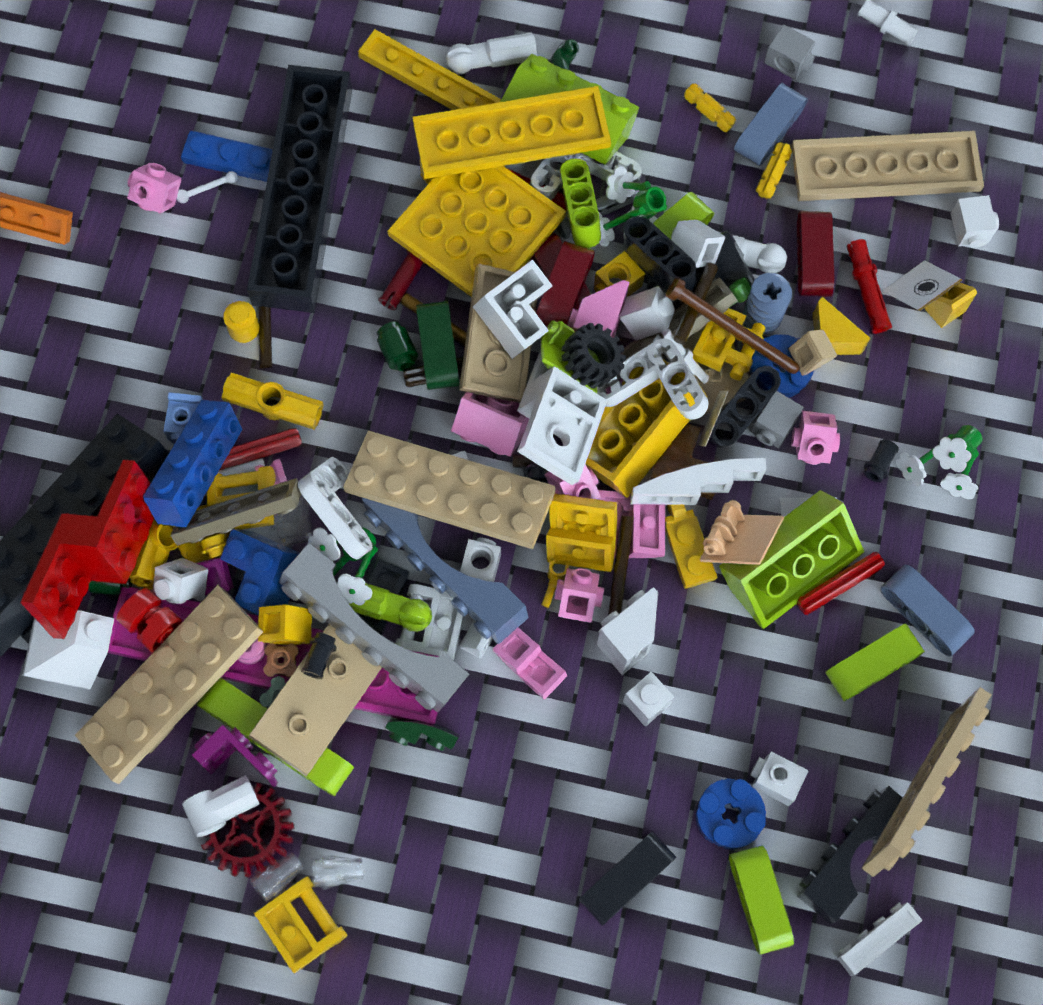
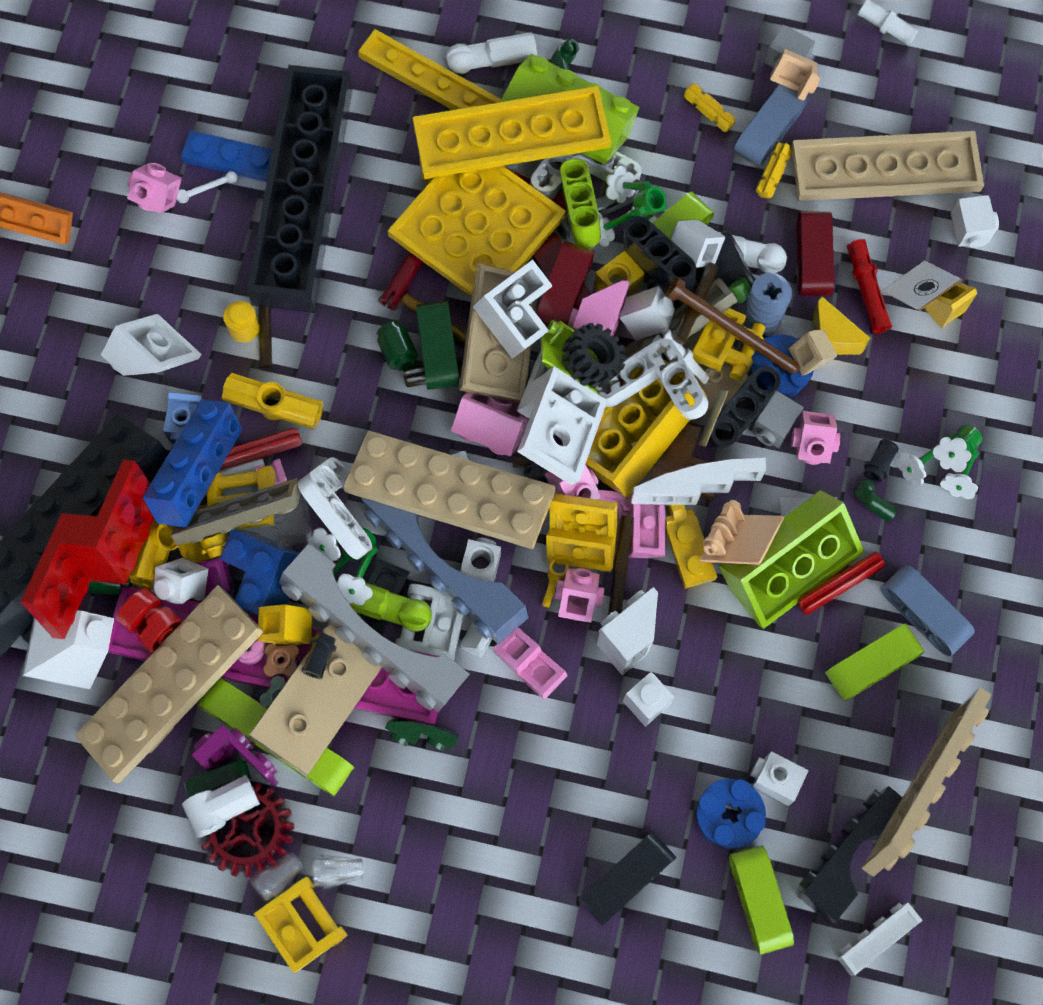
none -> white slope [101,314,201,376]
none -> dark green beam [183,761,251,798]
none -> light nougat bracket [770,48,820,101]
none -> dark green arm [854,479,897,522]

